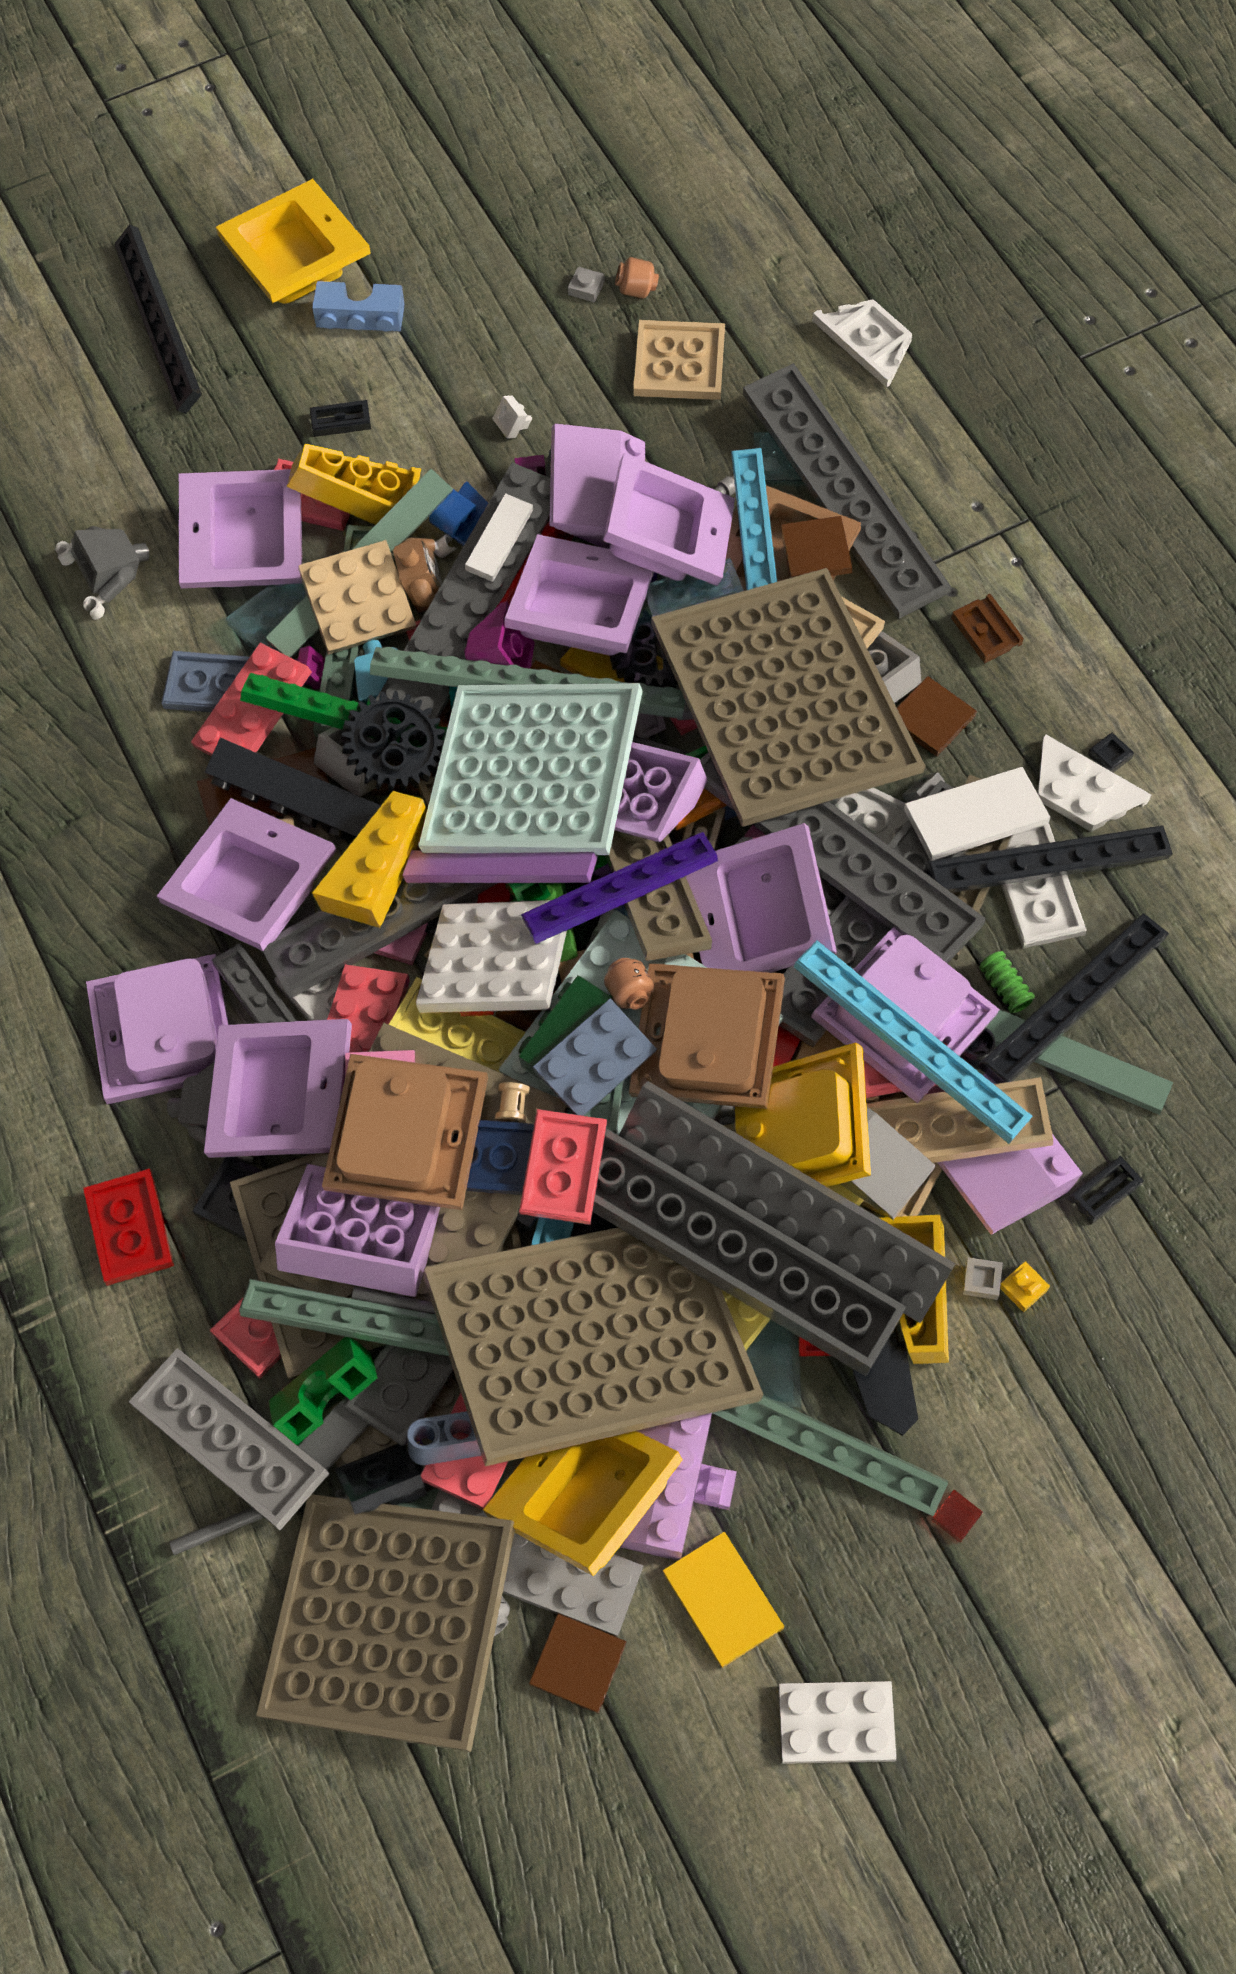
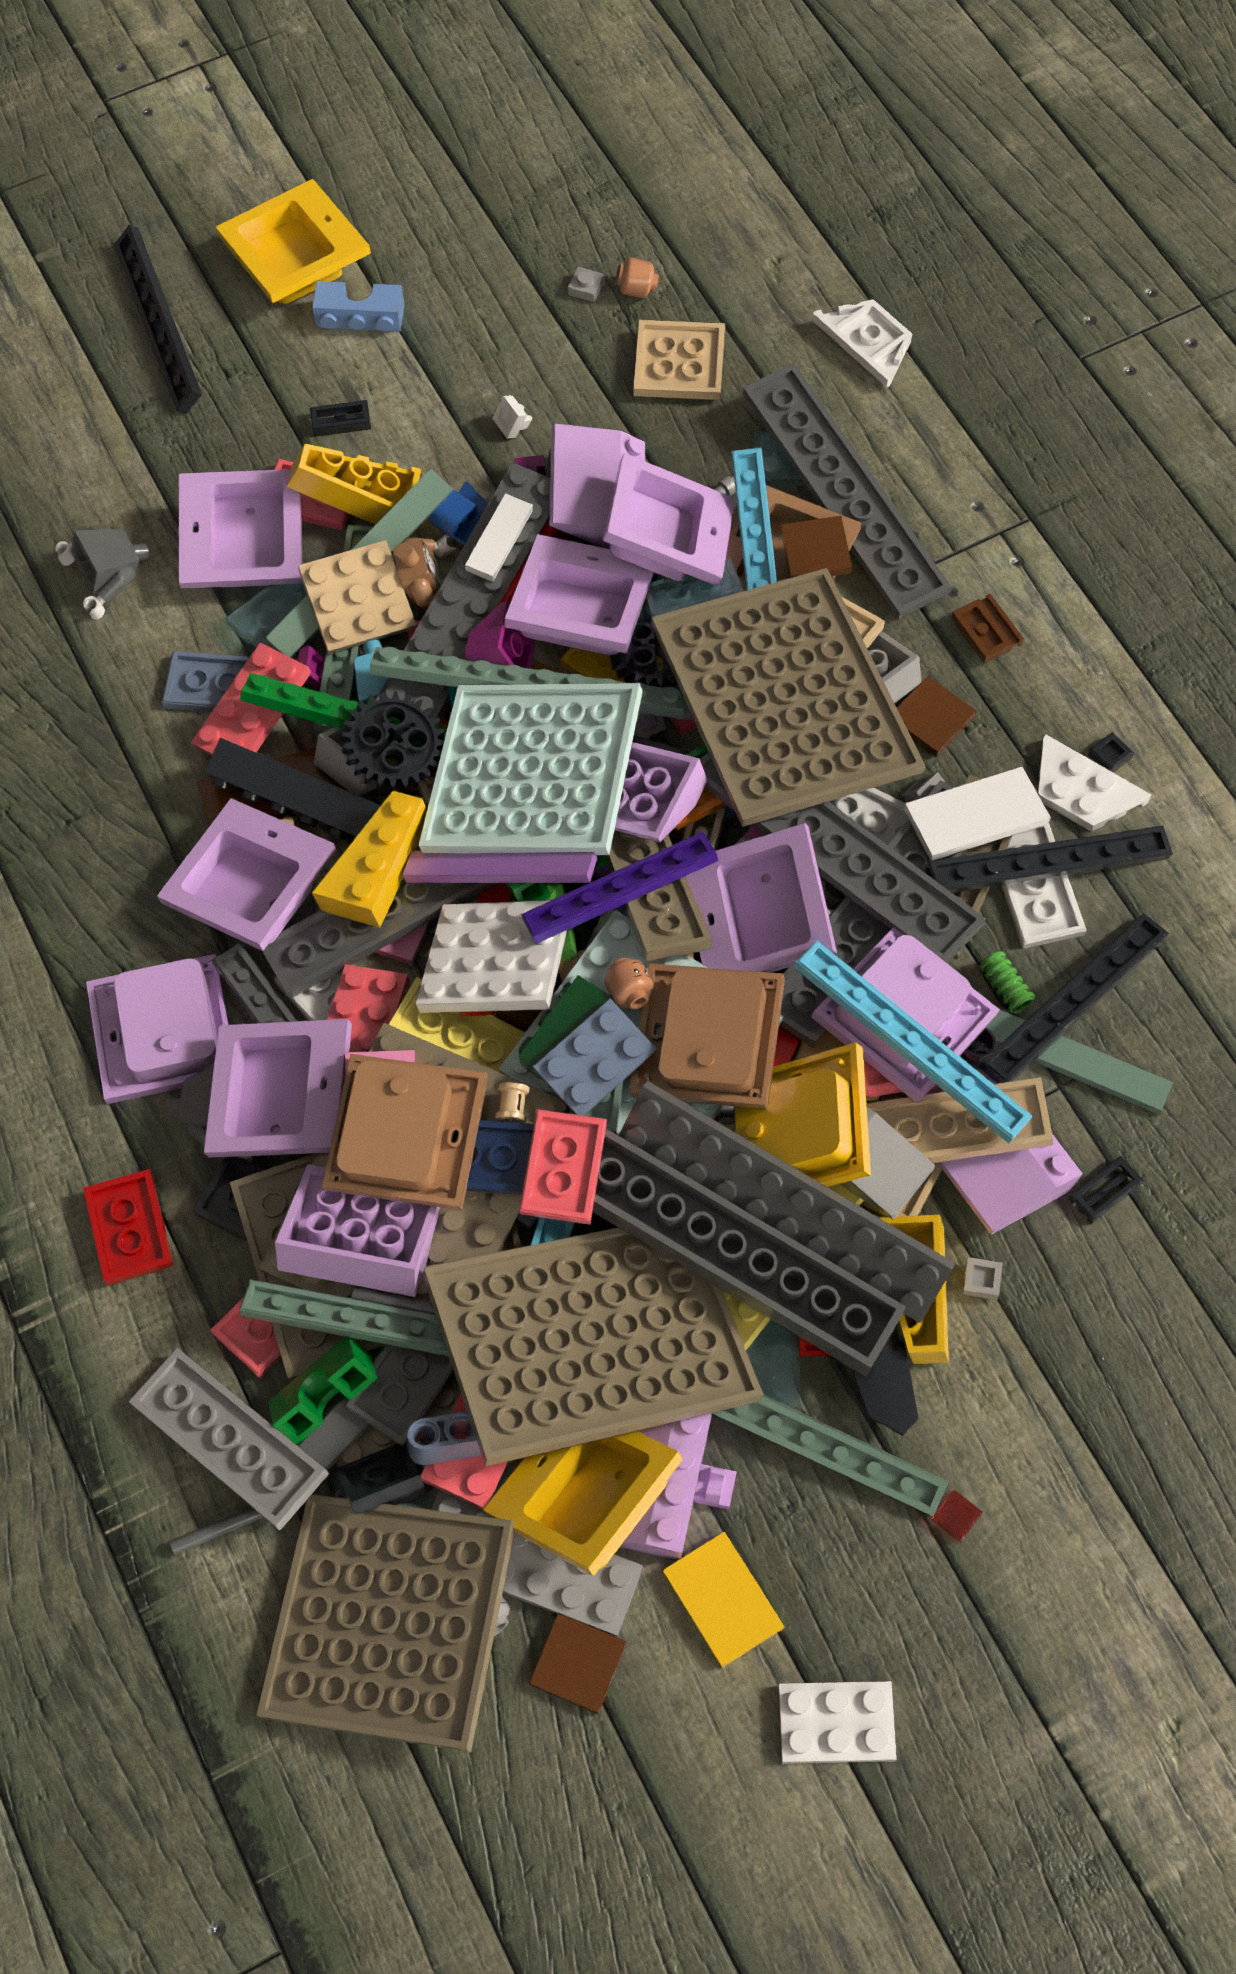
yellow tile [1000,1261,1050,1312] -> none

